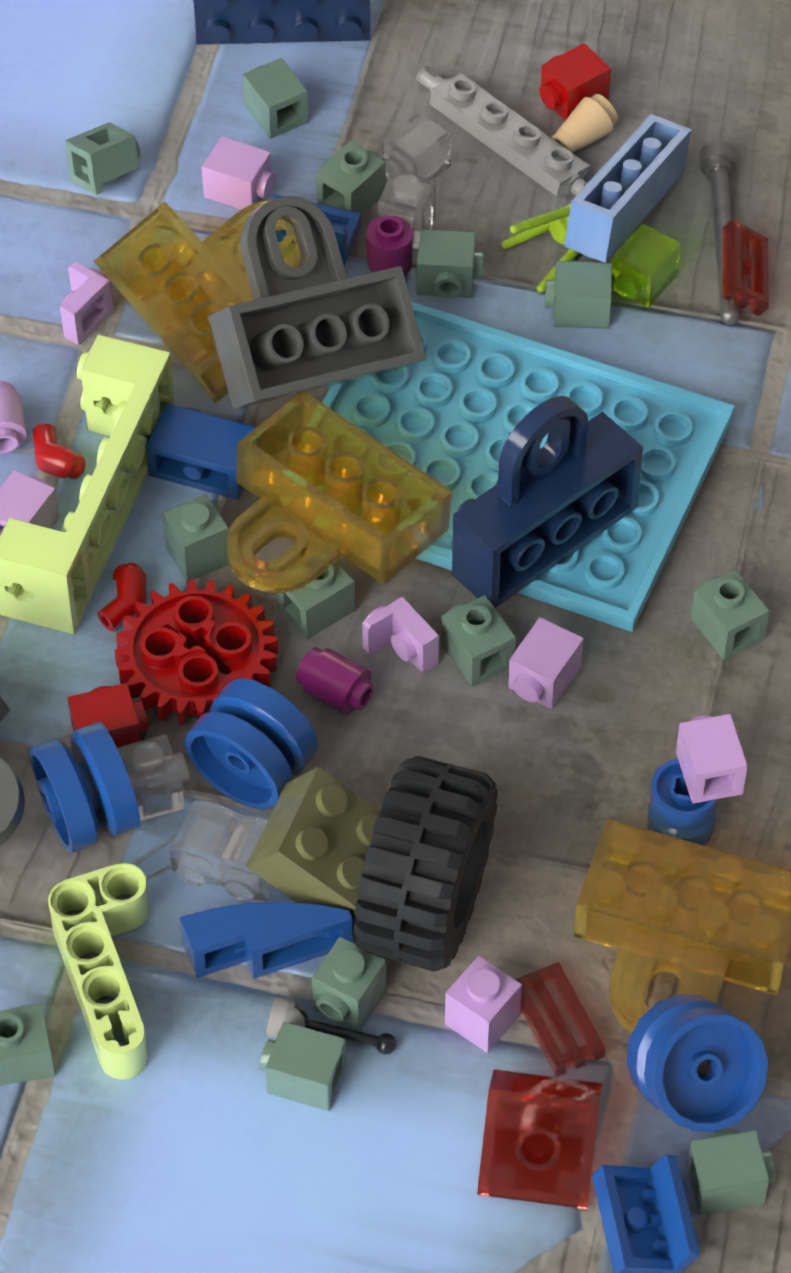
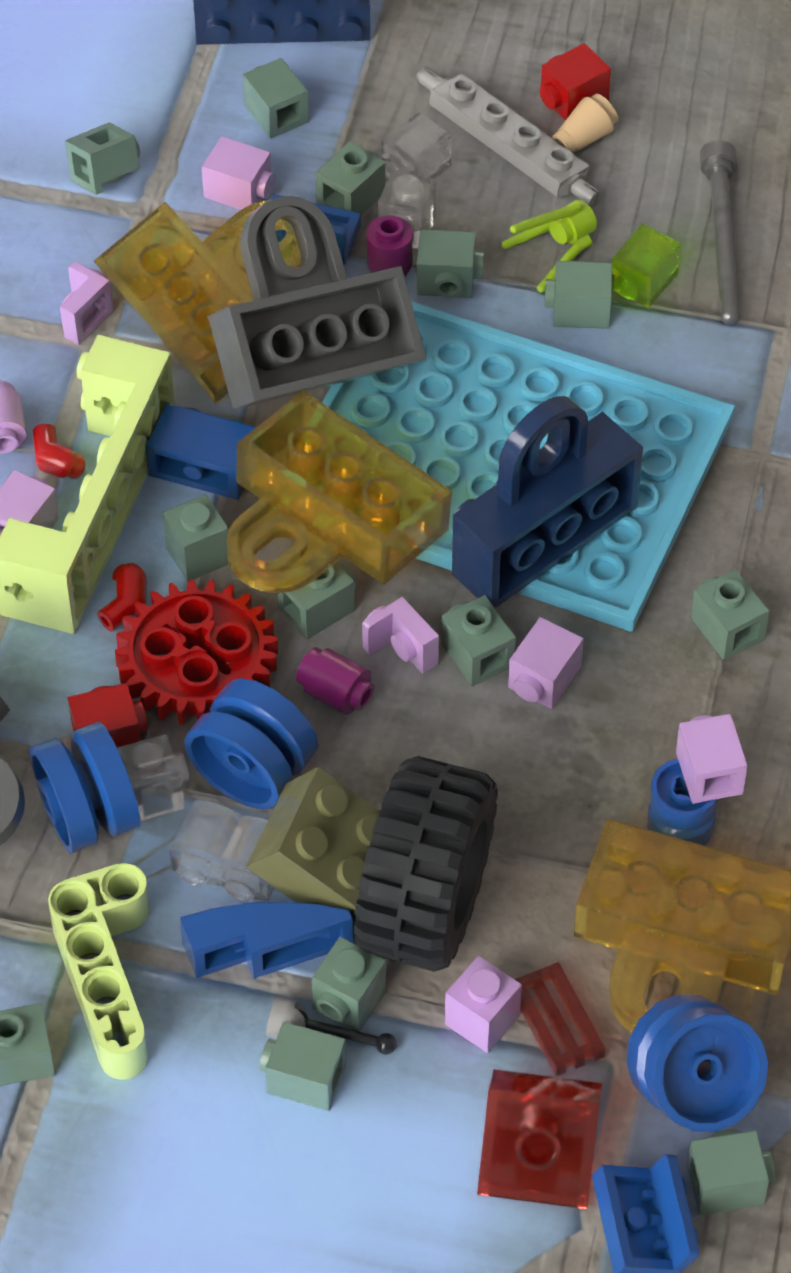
medium blue brick [564,114,692,263] -> none
clear red tile [722,219,769,316] -> none

